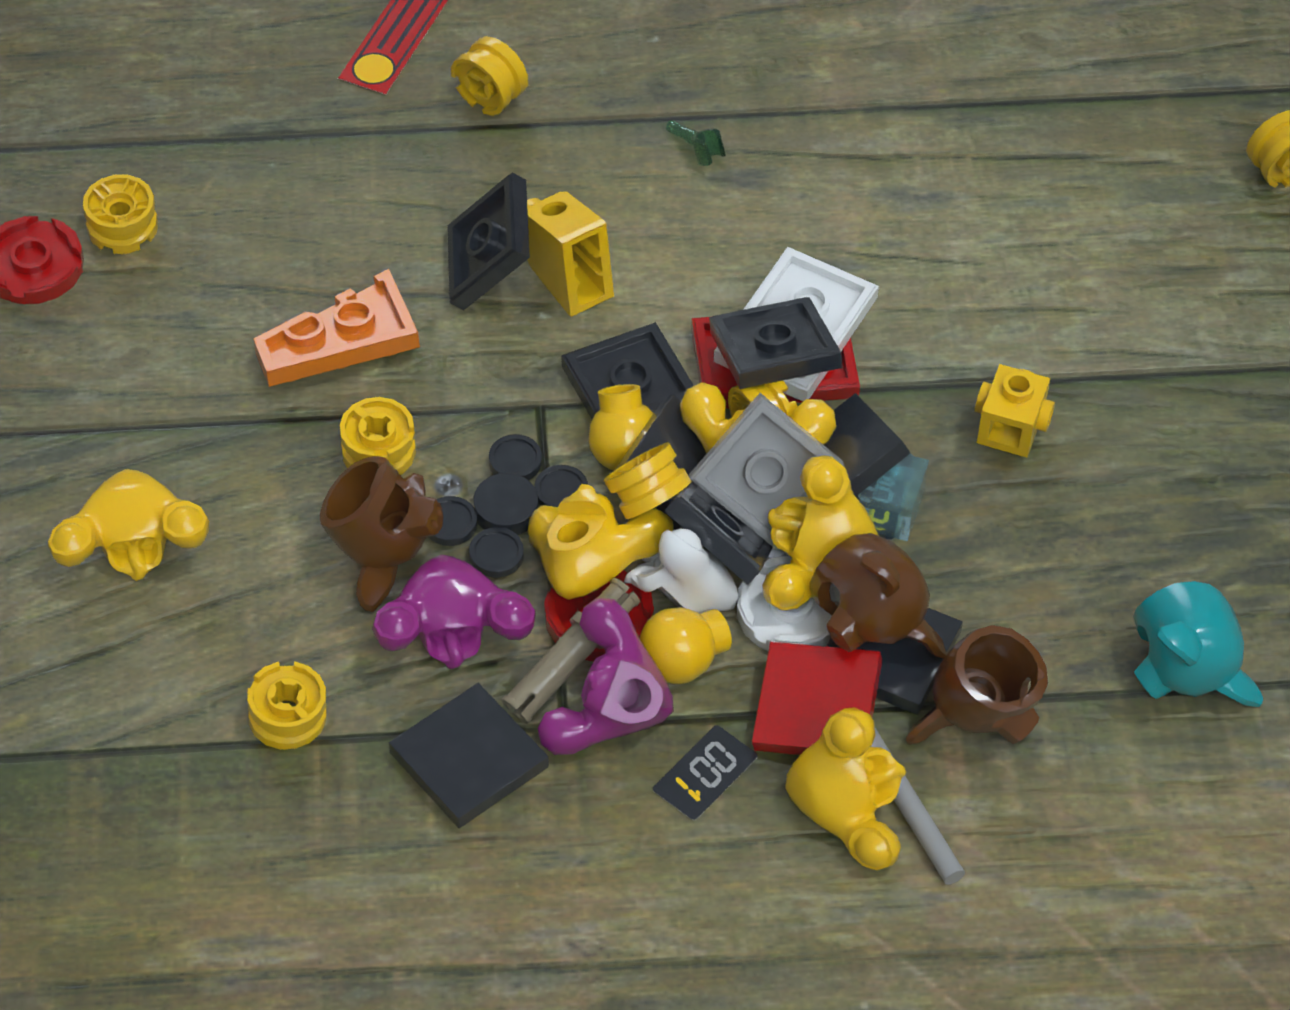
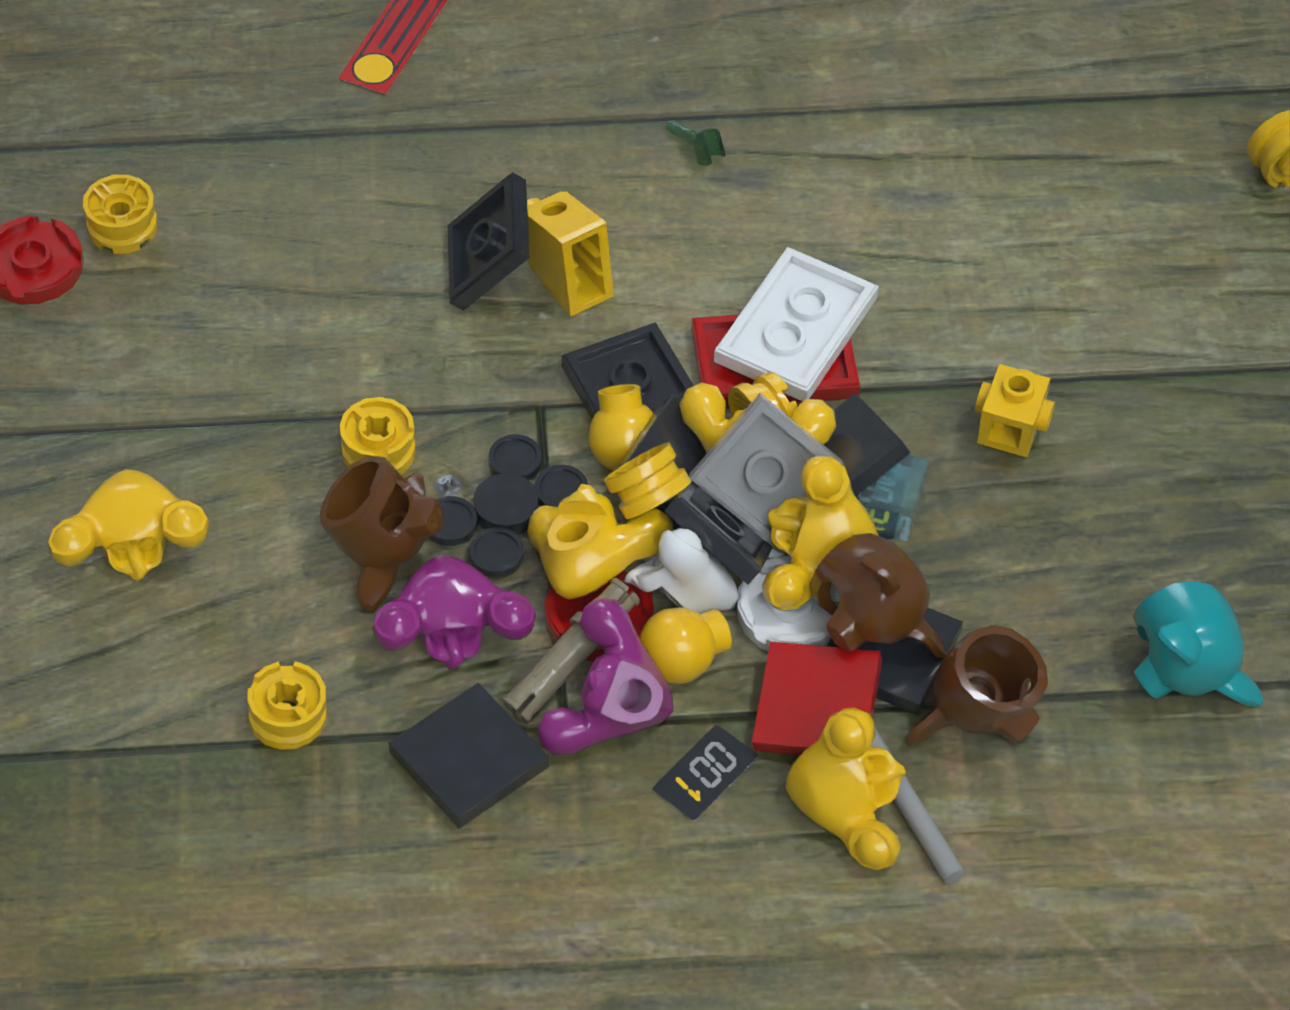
orange wing [253,269,420,387] -> none
yellow wheel [451,36,528,116] -> none
black tile [709,297,842,389] -> none

